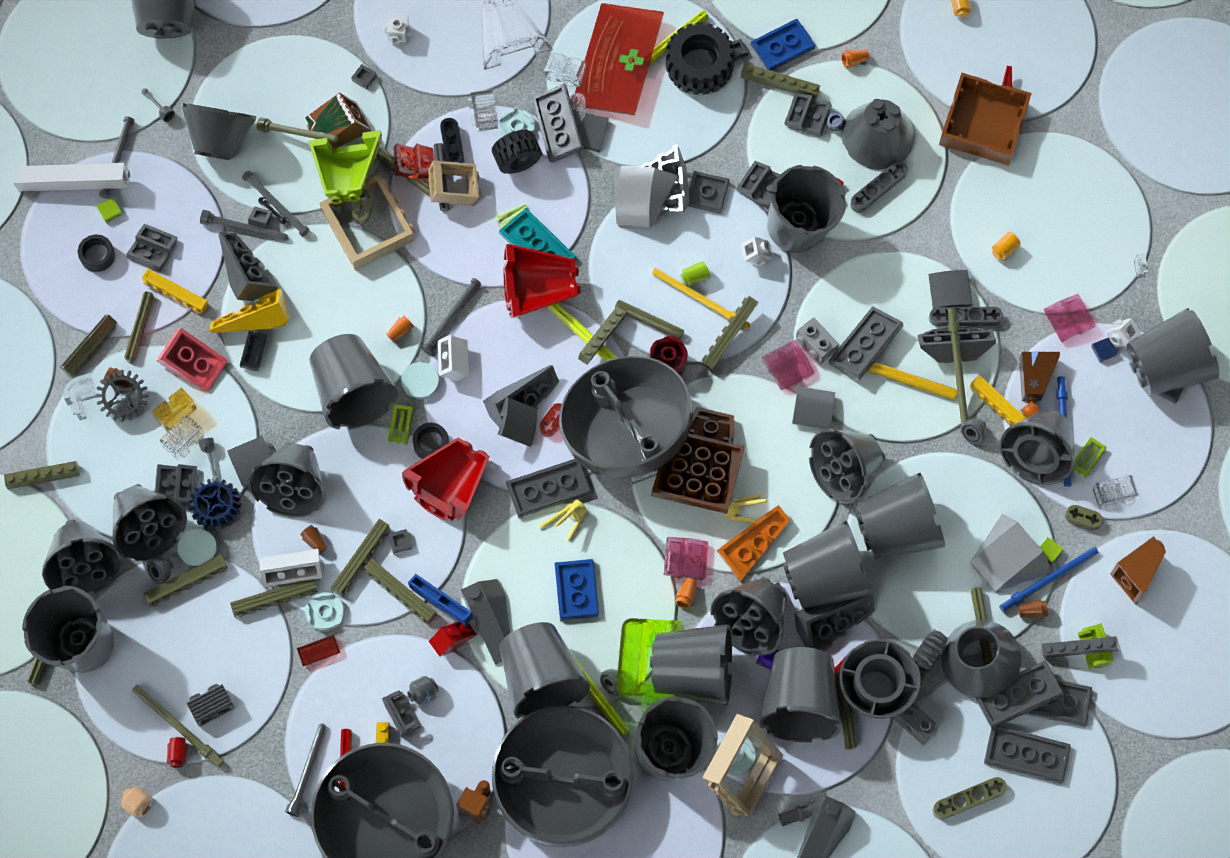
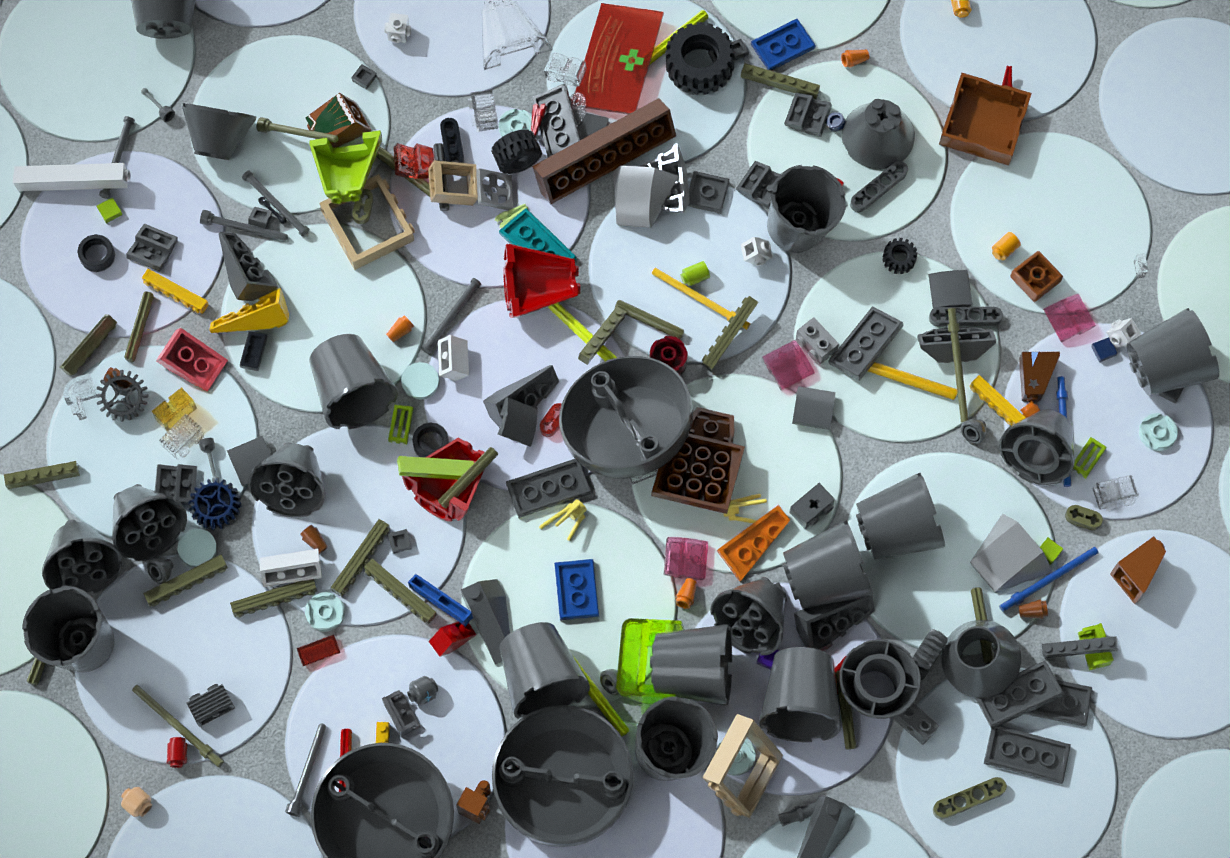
dark grey cone [809,429,885,504] -> none
none -> lime tile [397,456,474,480]
none -> olive axle [438,447,498,508]
none -> light grey piece [476,168,513,211]
none -> piece [531,103,547,136]
none -> reddish brown brick [532,98,676,204]
none -> dark grey brick [789,482,835,529]
none -> black tyre [882,238,918,274]
none -> dark orange brick [1010,251,1063,302]
none -> light aqua tile [1139,413,1178,451]

